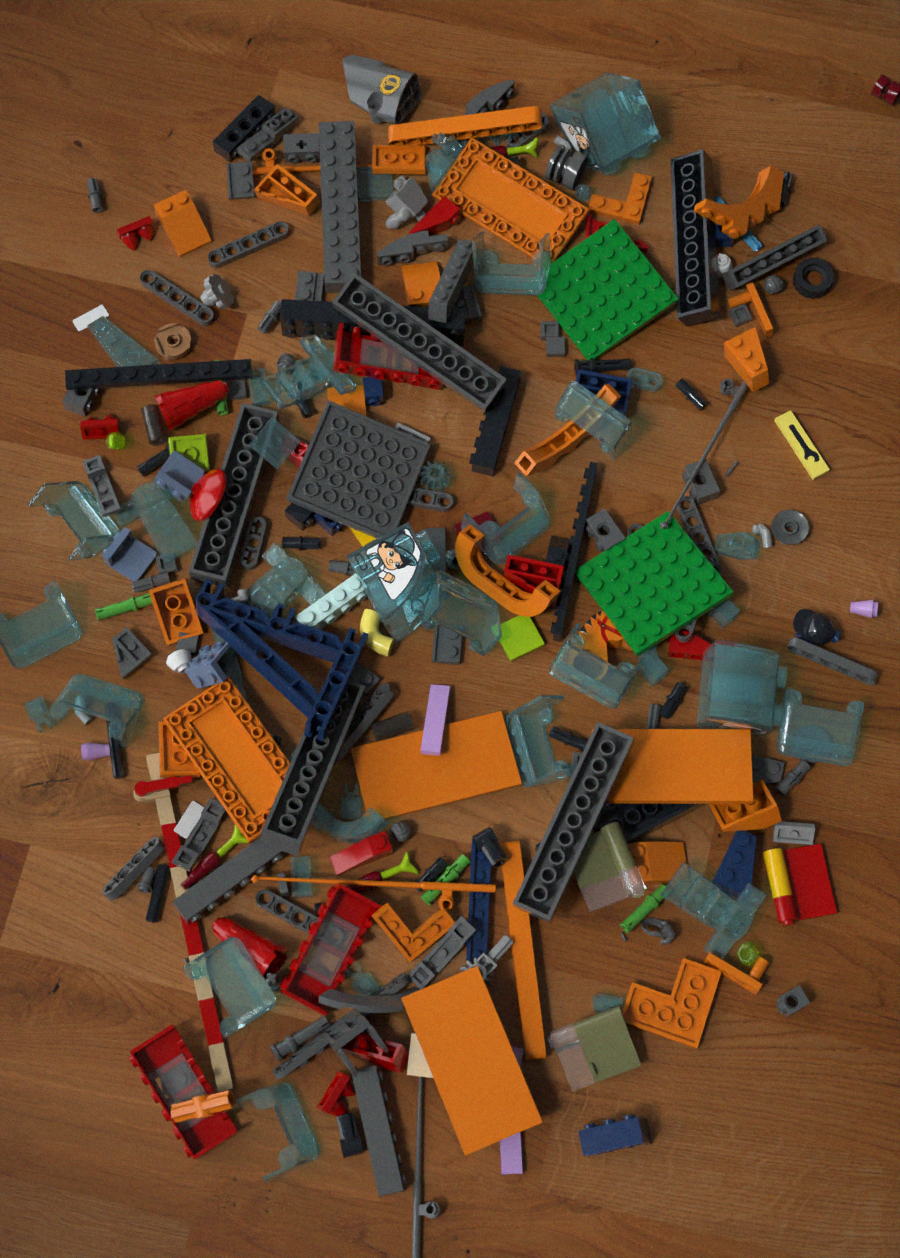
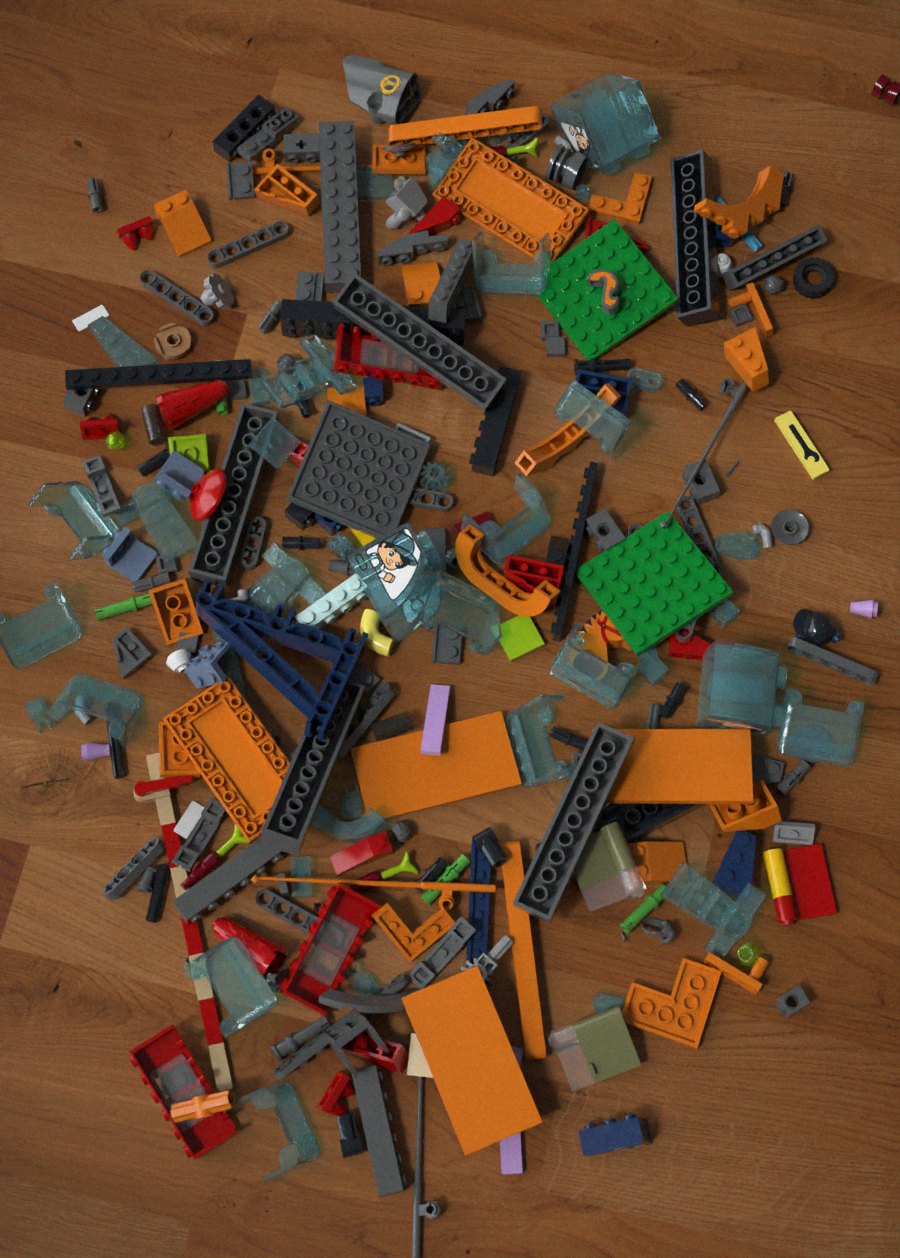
none -> clear light blue wheel [326,532,356,562]
none -> dark grey dish [381,143,417,156]
none -> dark grey animal [586,270,620,315]

